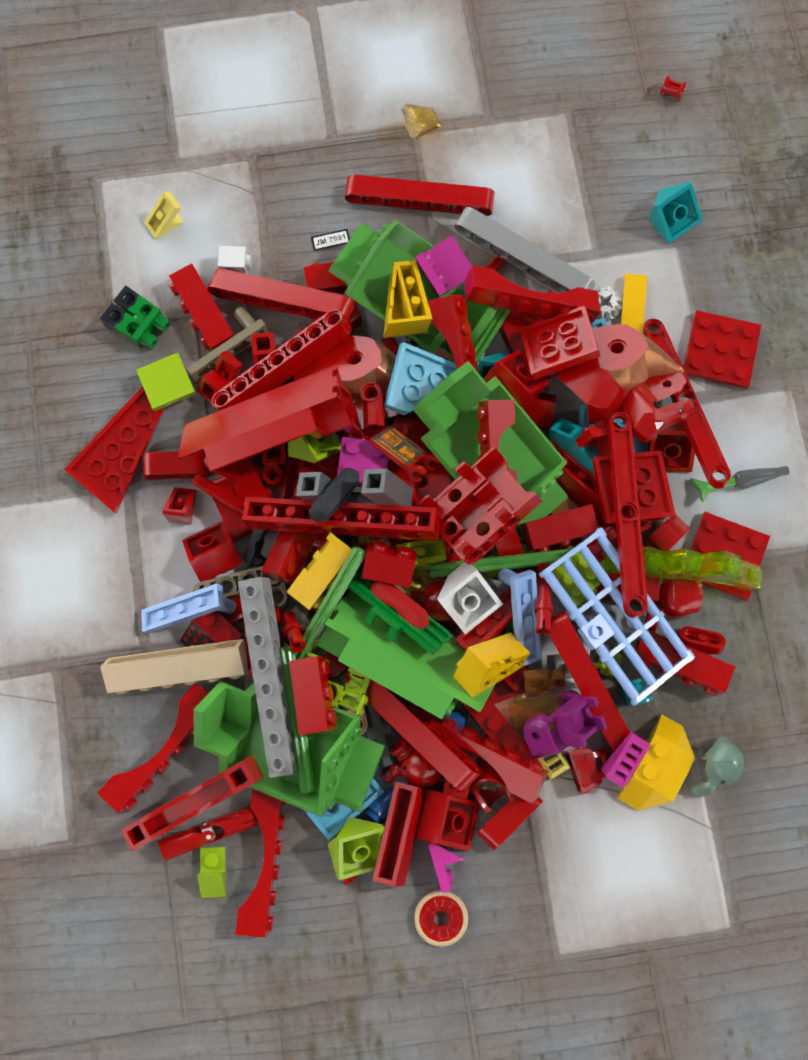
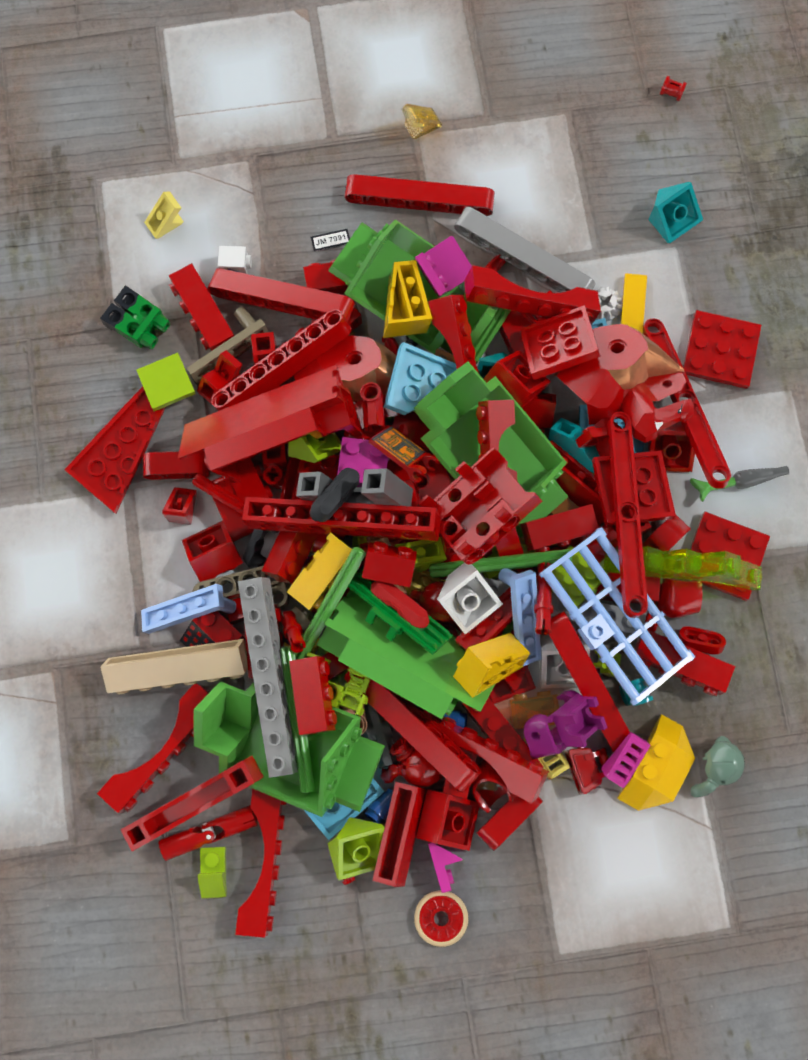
dark orange plate [523,668,566,694] -> none

